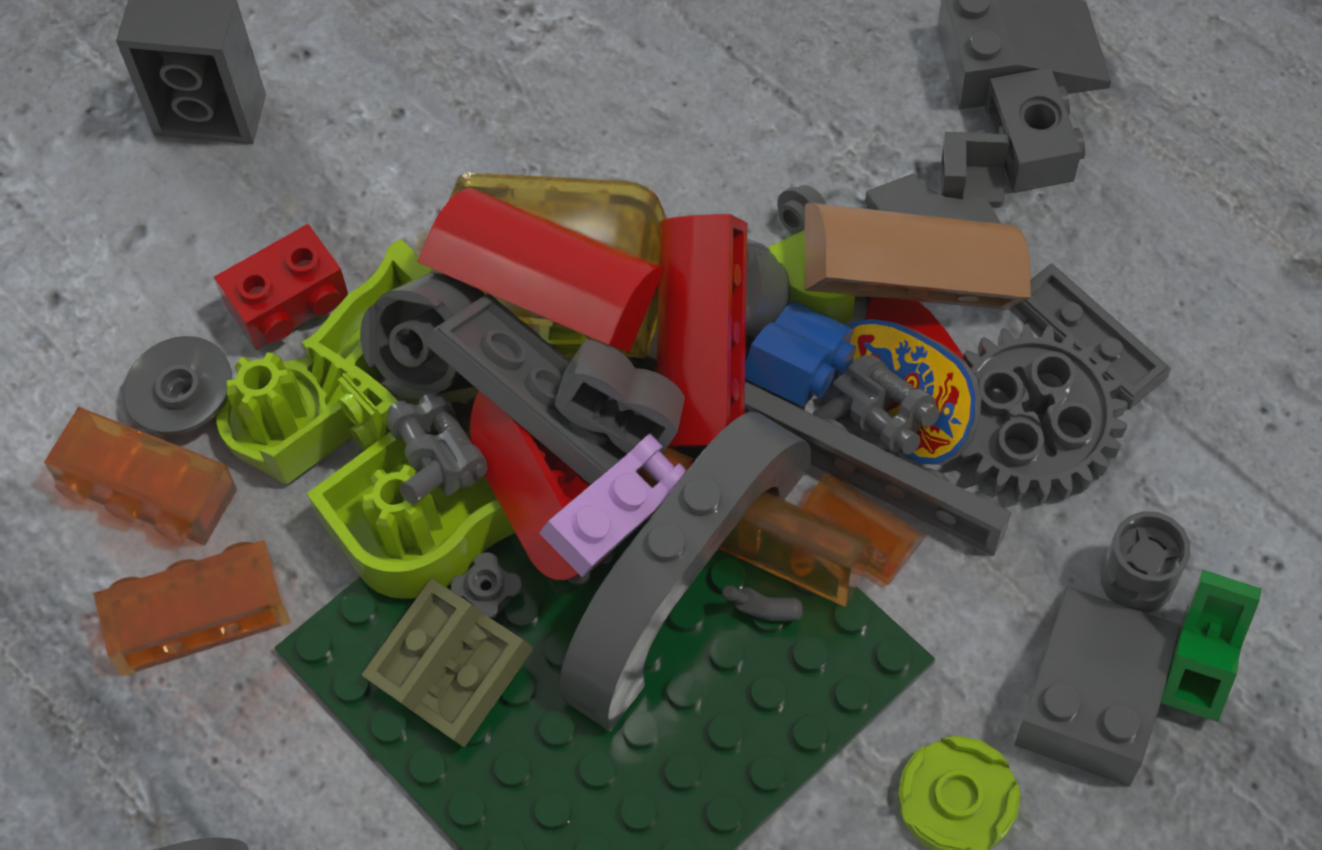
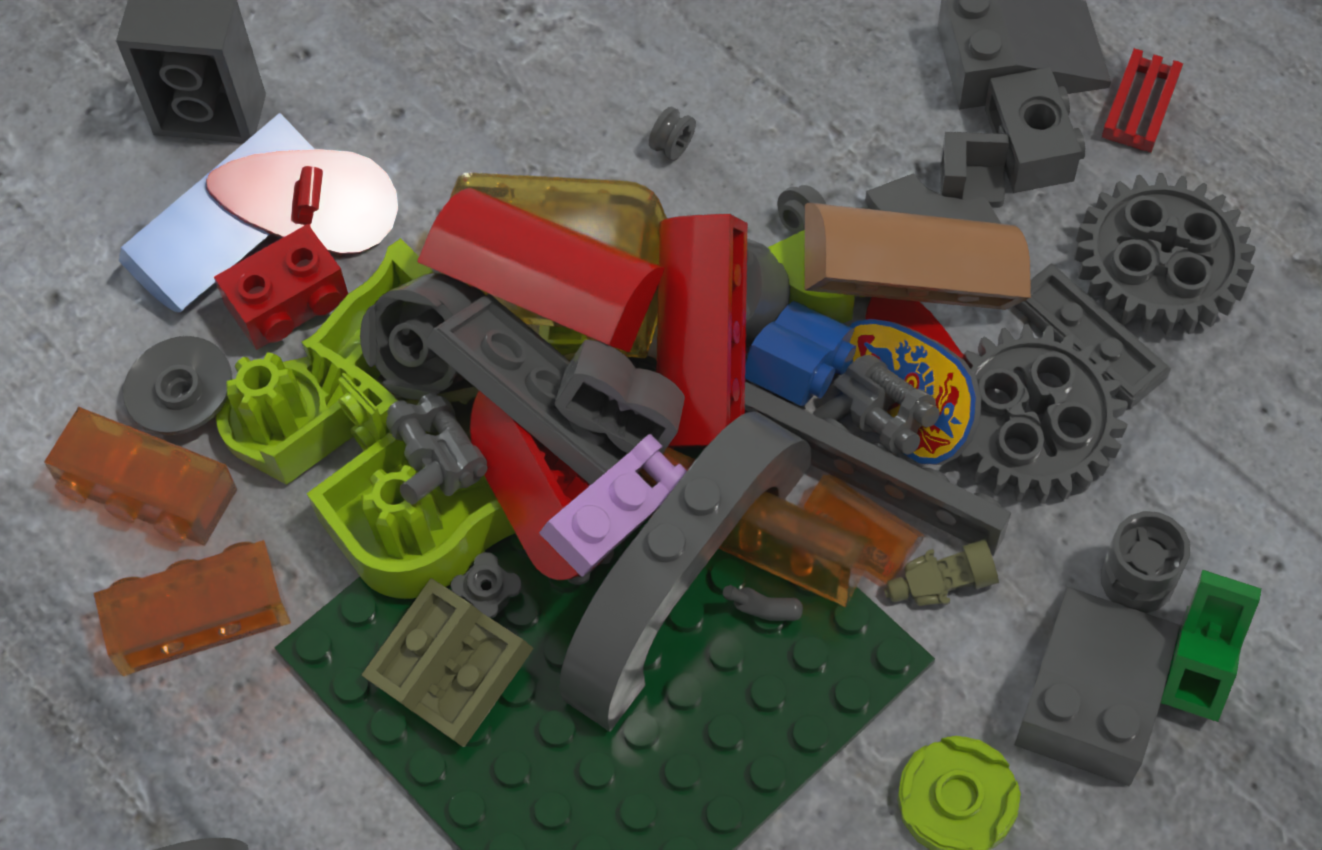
none -> light blue brick [119,113,314,312]
none -> shield [206,149,398,255]
none -> dark grey bush [649,106,696,160]
none -> olive piece [884,539,999,606]
none -> dark grey gear [1074,173,1256,336]
none -> red tile [1101,48,1183,153]

